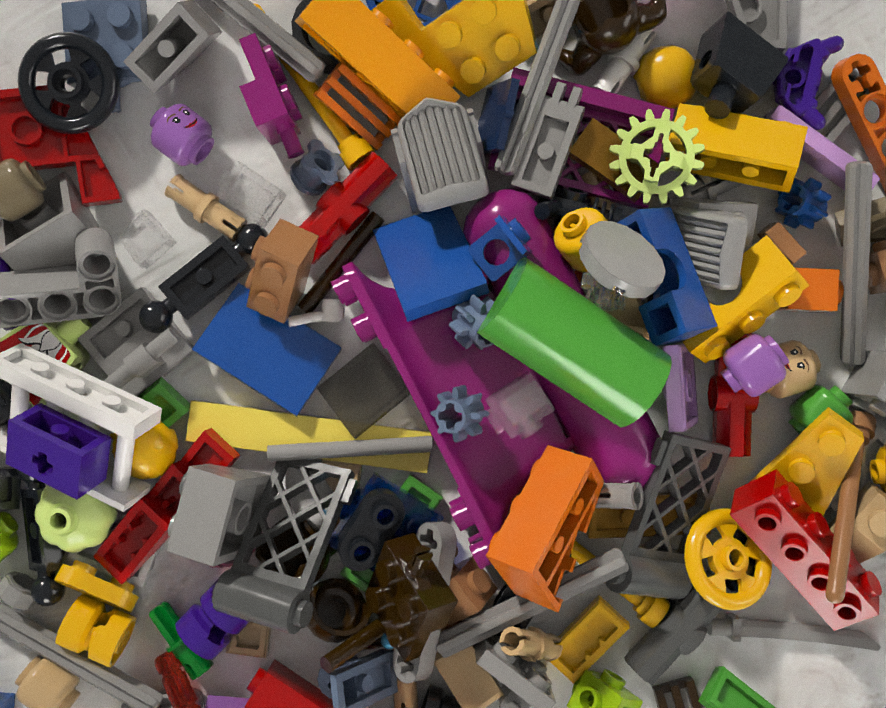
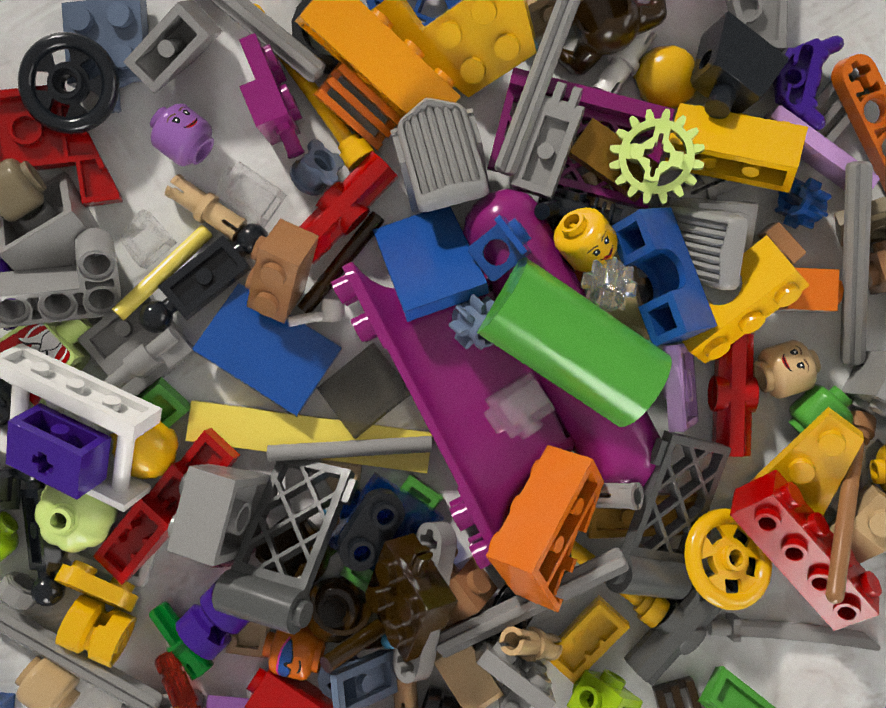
sand blue gear [431,385,489,442] -> none
dark blue piece [478,78,520,155] -> none
light grey tile [579,221,666,299] -> none
medium lavender head [720,333,789,397] -> none
none -> light yellow bar [111,225,213,321]
none -> orange head [262,626,326,680]

